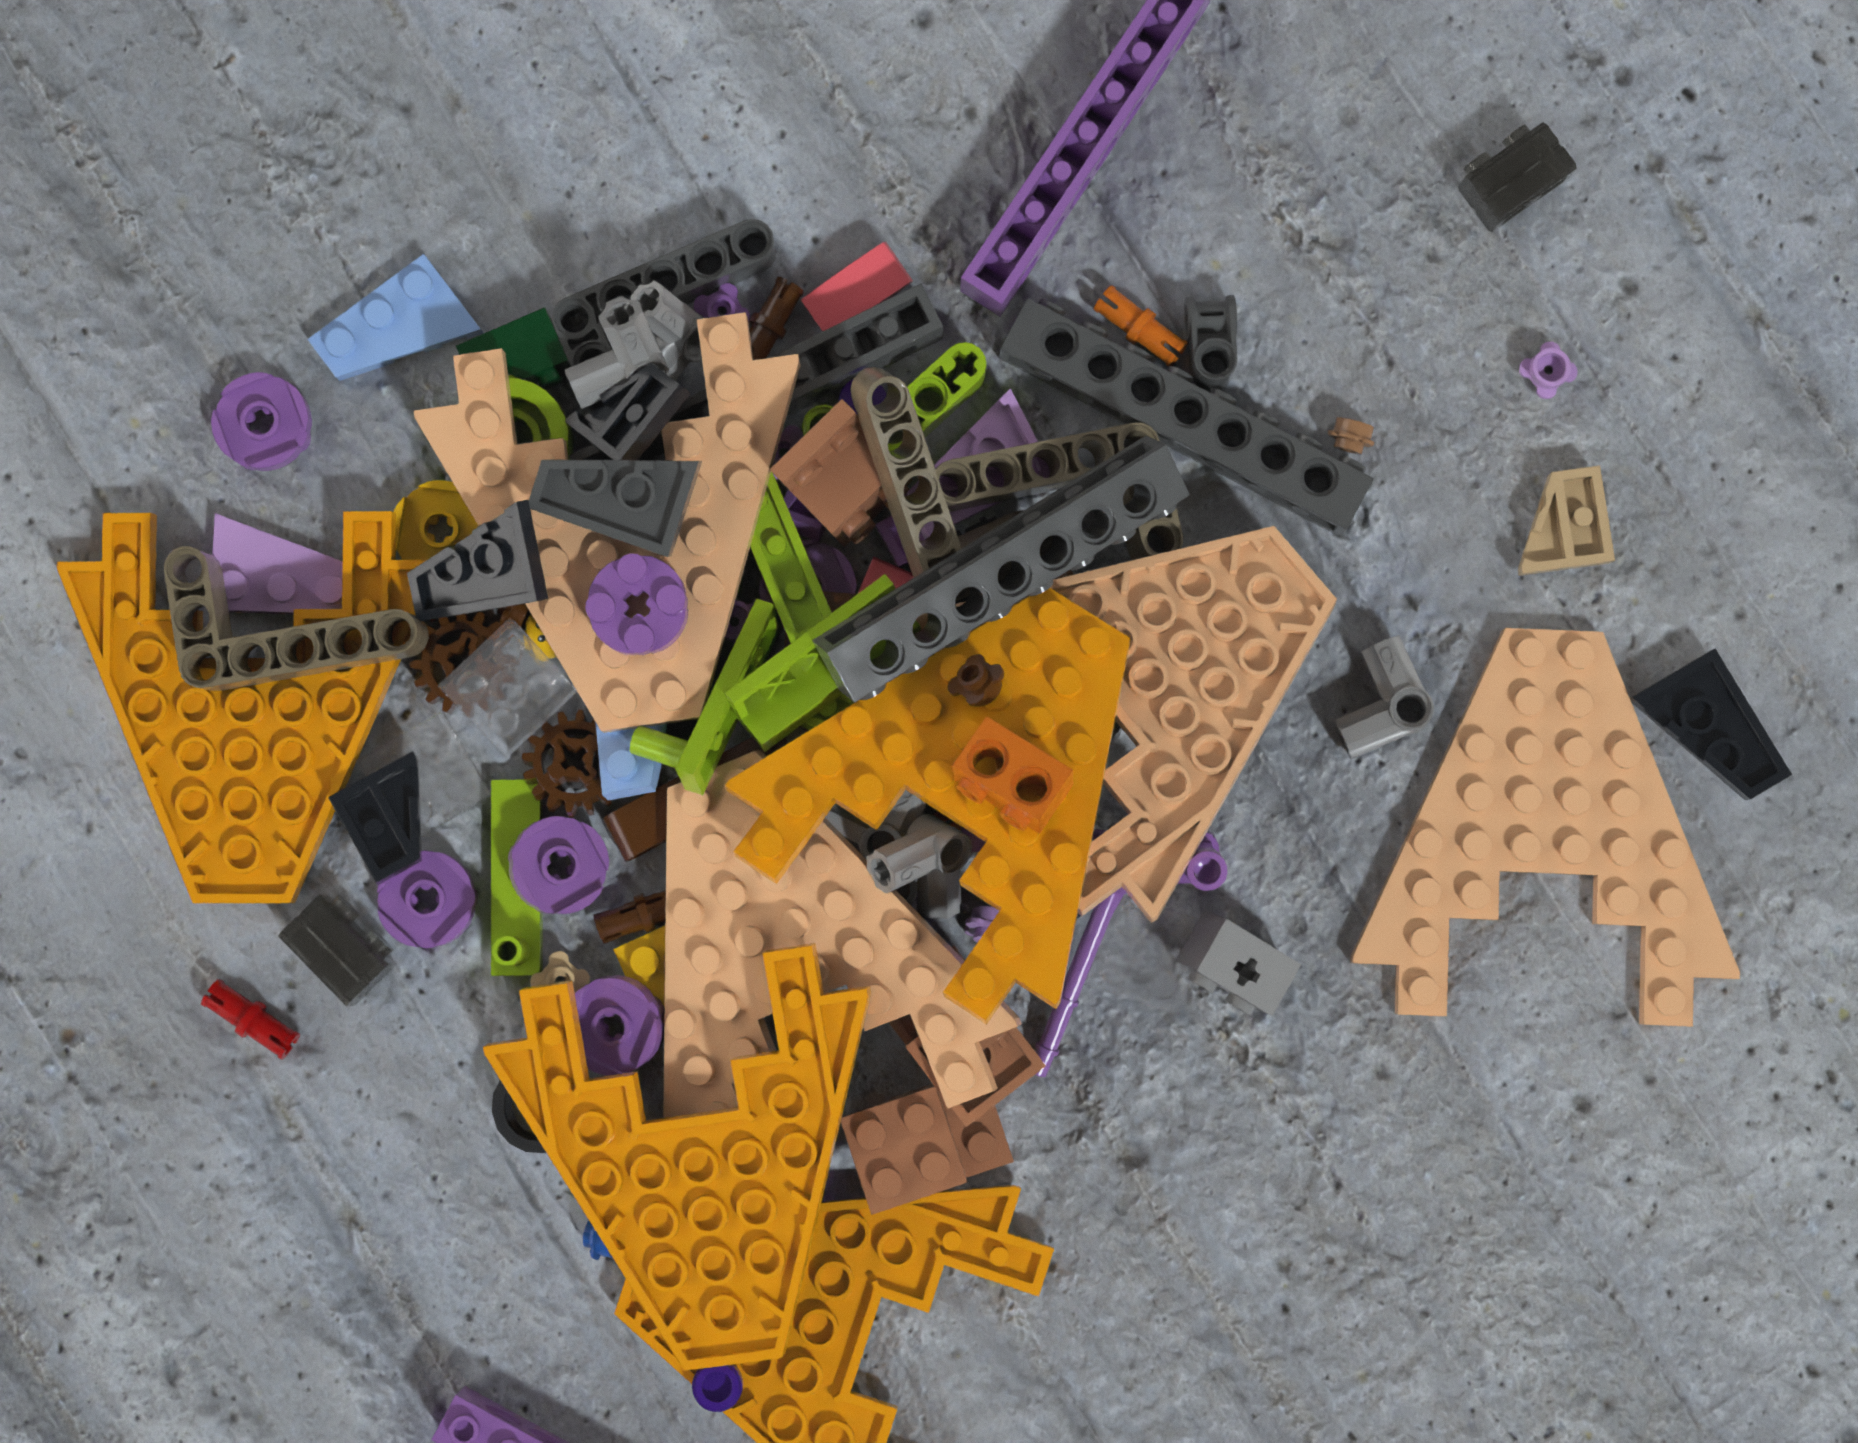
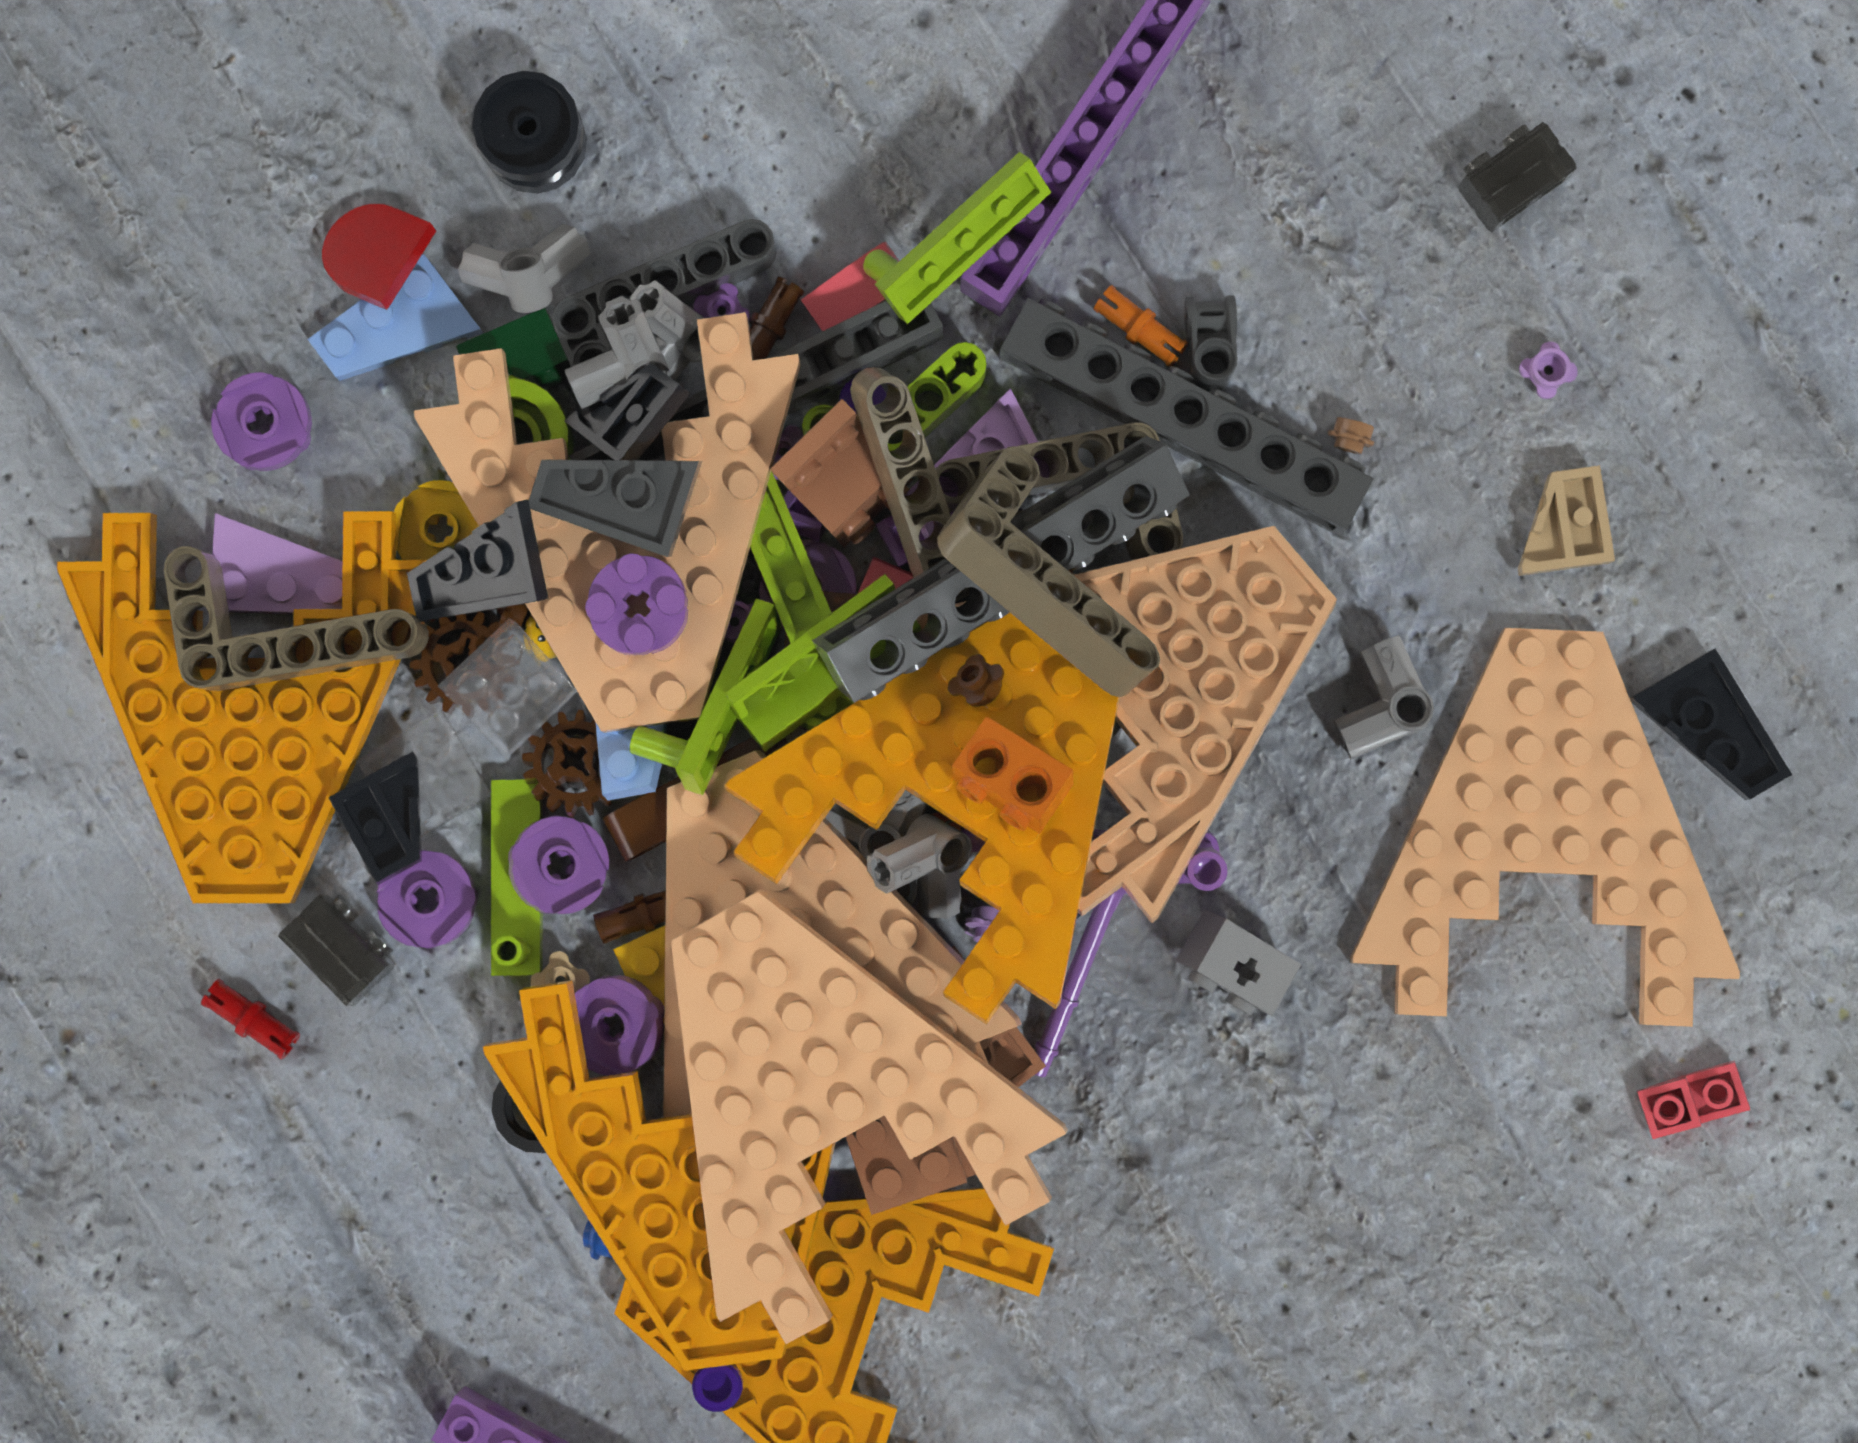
none -> red tile [322,204,436,310]
none -> light grey piece [458,224,590,313]
none -> black wheel [472,71,587,194]
none -> light nougat wing [671,889,1068,1344]
none -> lime piece [863,152,1051,324]
none -> dark tan beam [937,446,1160,697]
none -> coral slope [1637,1060,1750,1139]

